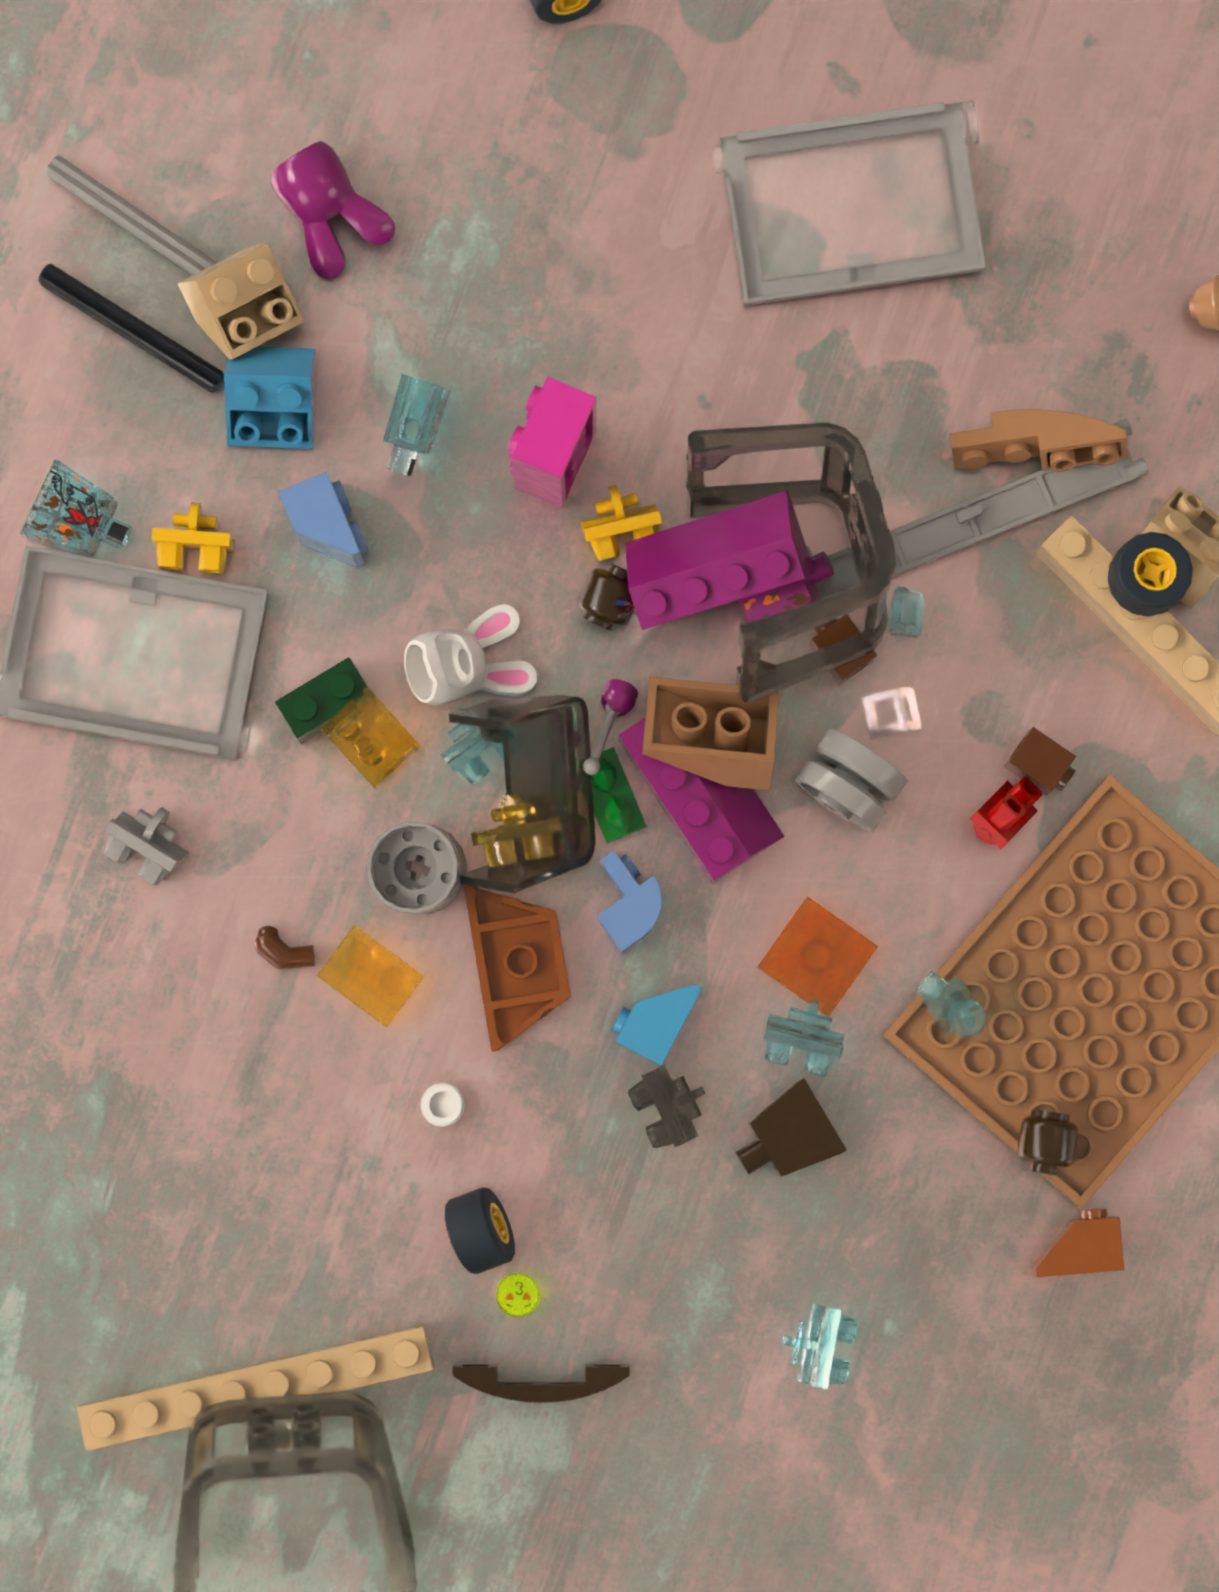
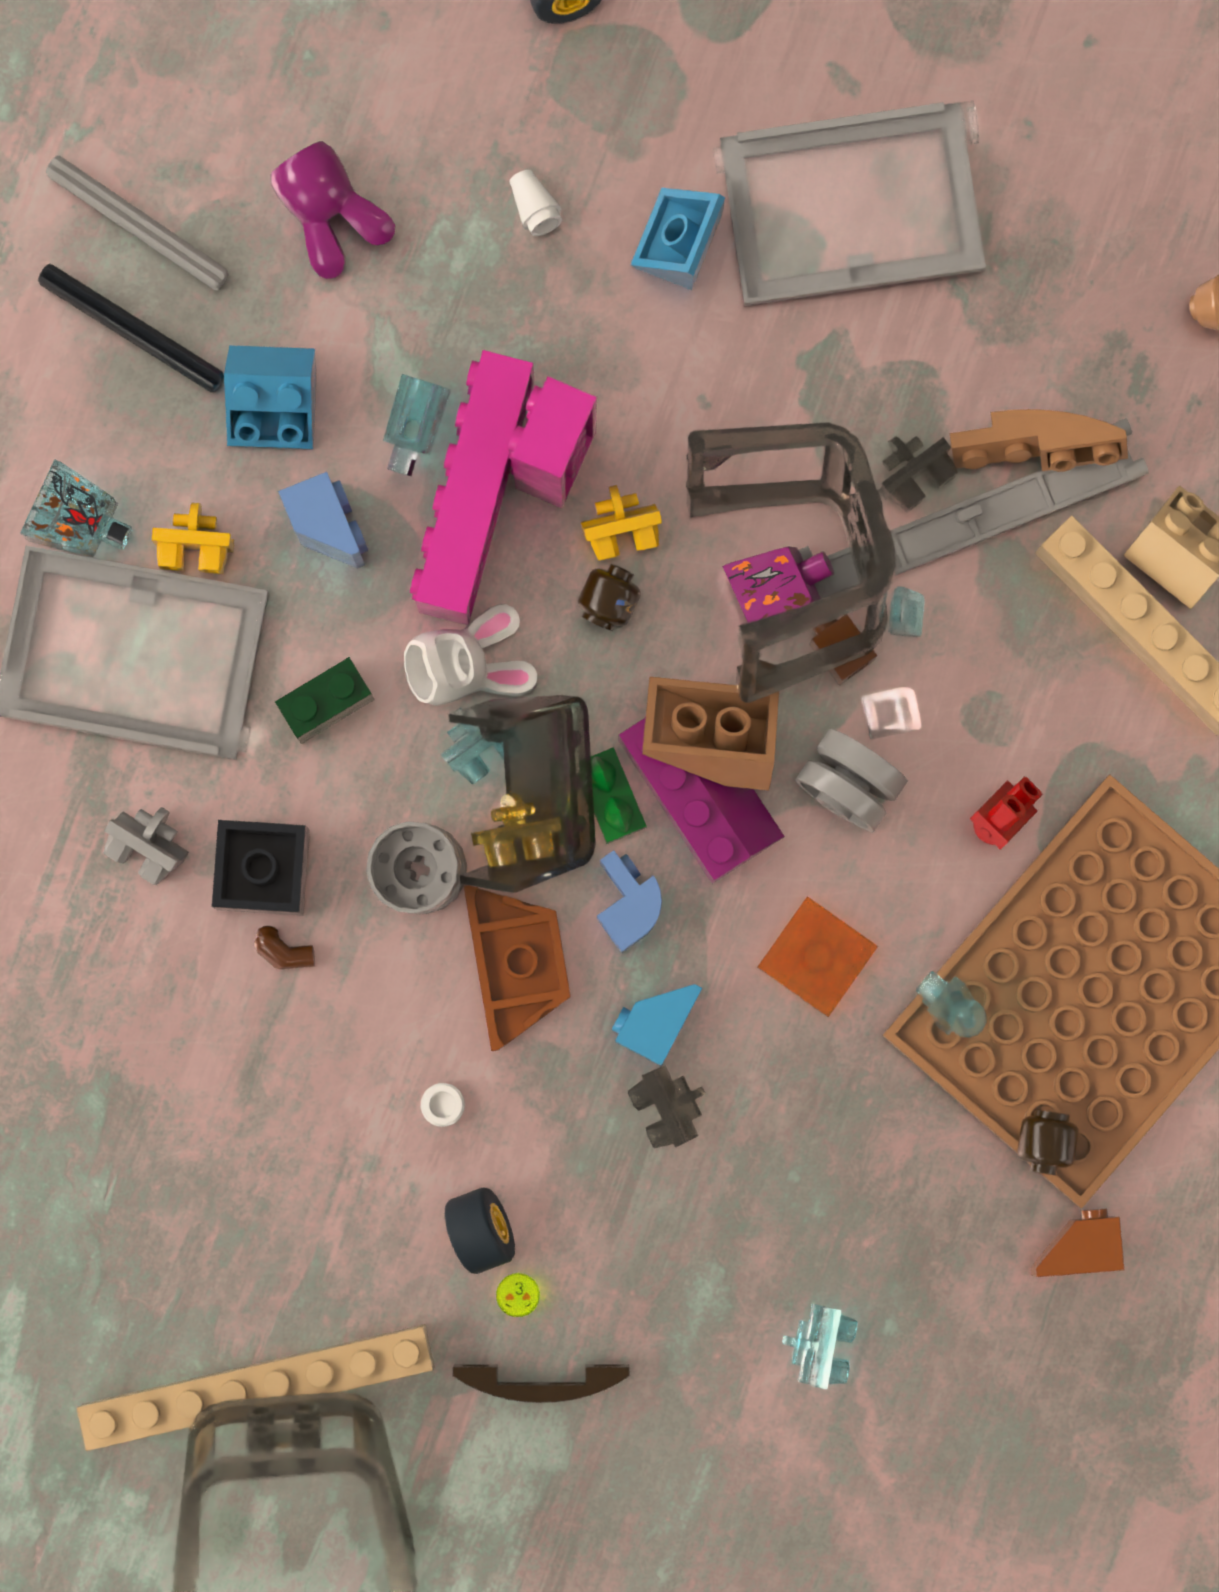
tan slope [177,243,305,360] -> none
clear yellow plate [316,925,425,1027] -> none
clear yellow plate [320,686,420,788] -> none
hinge [583,679,638,775] -> none
magenta slope [625,490,815,630] -> none
dark brown torso [735,1078,847,1177] -> none
clear light blue hips [764,999,845,1077] -> none
reddish brown brick [1004,727,1076,795] -> none
black wheel [1107,532,1193,617] -> none
none -> black brick [212,820,310,916]
none -> dark pink brick [410,350,535,626]
none -> white cone [510,170,562,236]
none -> dark azure slope [631,188,725,290]
none -> clear smoke hips [878,436,958,513]

